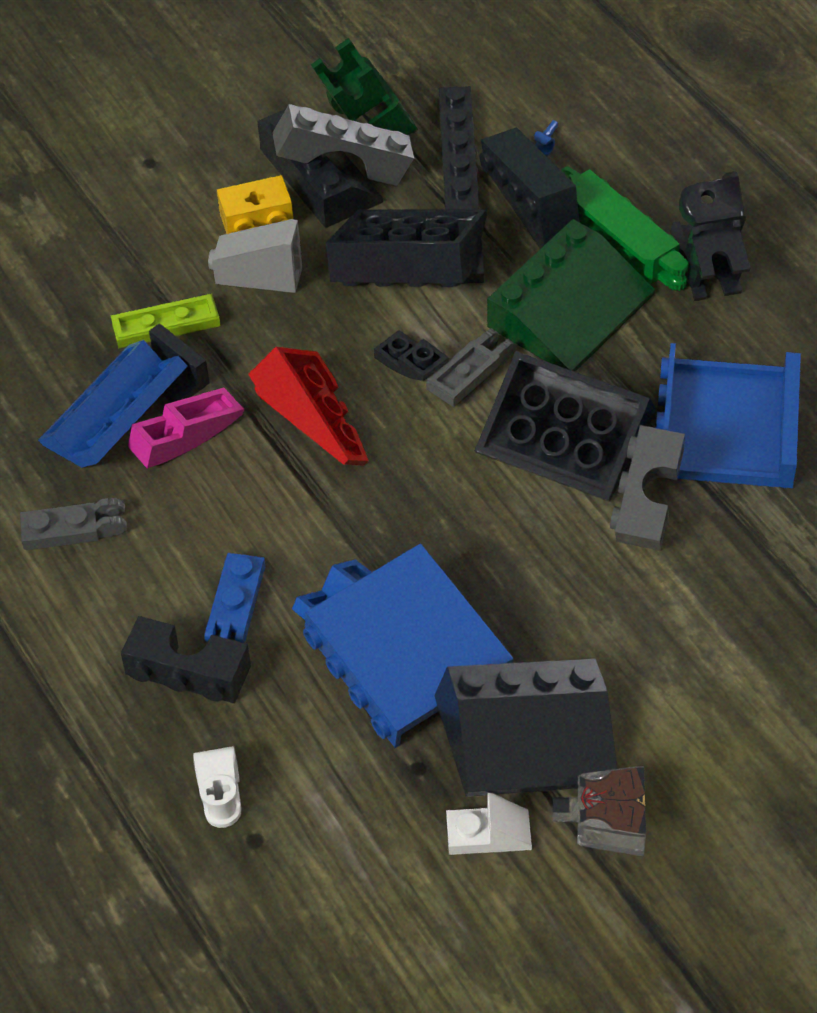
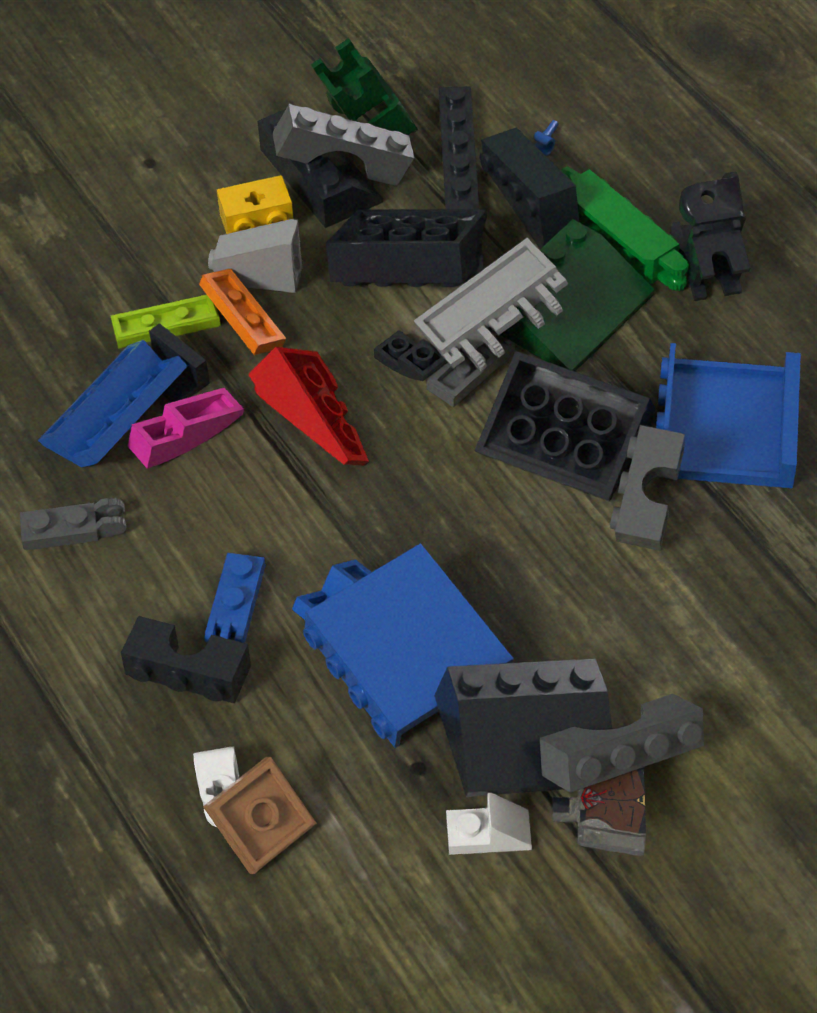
none -> orange plate [199,269,286,355]
none -> medium nougat tile [203,757,317,874]
none -> light grey hinge [414,238,568,371]
none -> dark grey arch [540,694,704,793]

